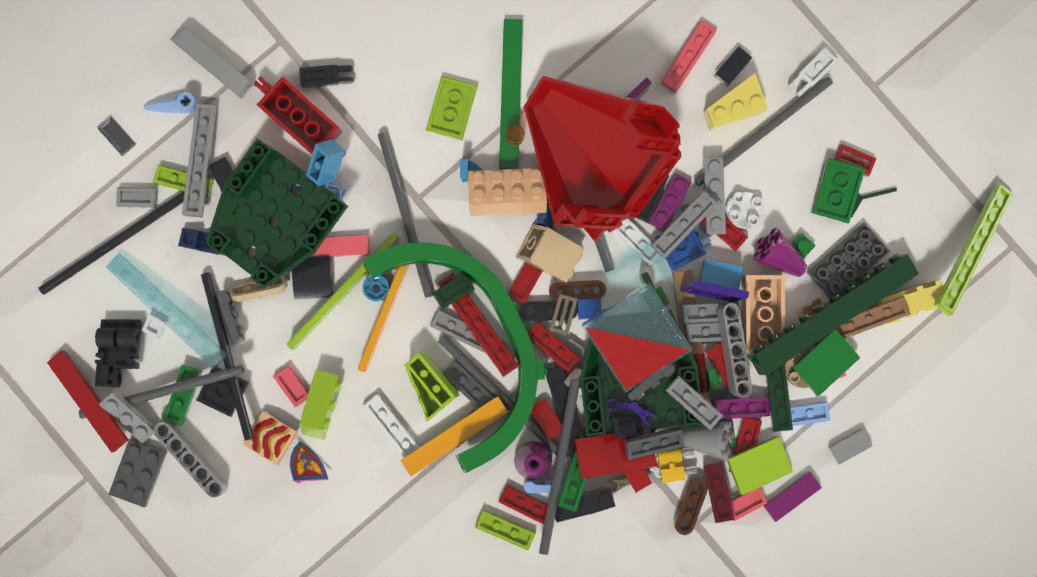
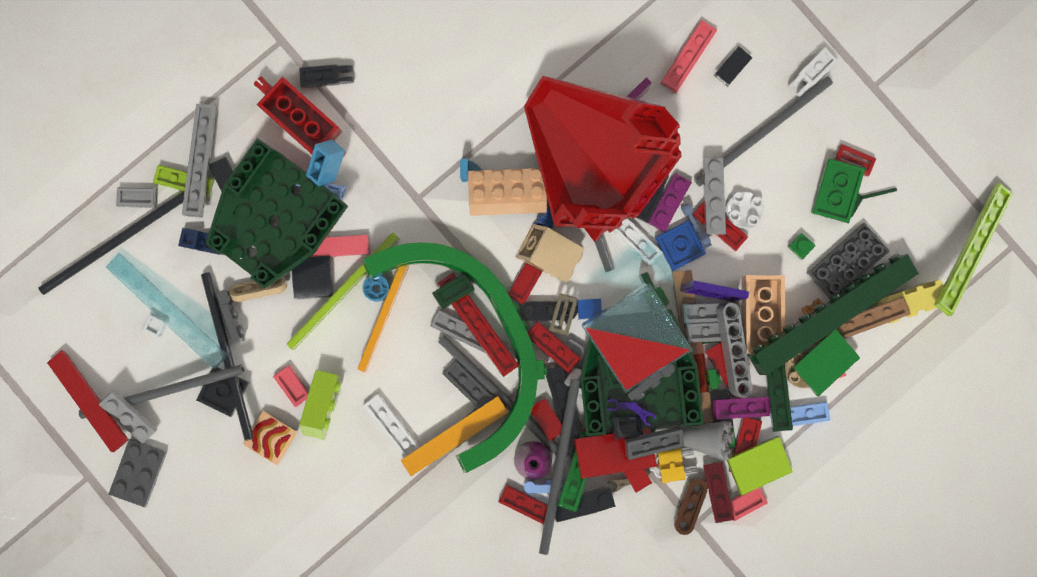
black plate [95,319,142,387] -> none
clear tile [96,115,137,156] -> none
light blue piece [144,92,199,113] -> none
light grey beam [153,421,227,498] -> none
green plate [162,365,202,426] -> none
light grey beam [170,25,253,98] -> none
shield [289,441,328,483] -> none
dark grey piece [378,132,433,298] -> none
lime wedge [404,350,460,422] -> none
lime tile [426,76,478,141] -> none
lime tile [475,509,536,551] -> none
green tile [499,19,523,169] -> none
clear orange wheel [505,125,525,146] -> none
reddish brown plate [549,280,606,301] -> none
light grey tile [651,190,718,259] -> none
light grey tile [665,376,723,430] -> none
dark azure brick [699,259,743,289] -> none
light yellow wedge [704,73,768,131] -> none
magenta cone [753,227,808,277] -> none
magenta tile [763,472,822,522] -> none
light grey tile [829,429,873,464] -> none

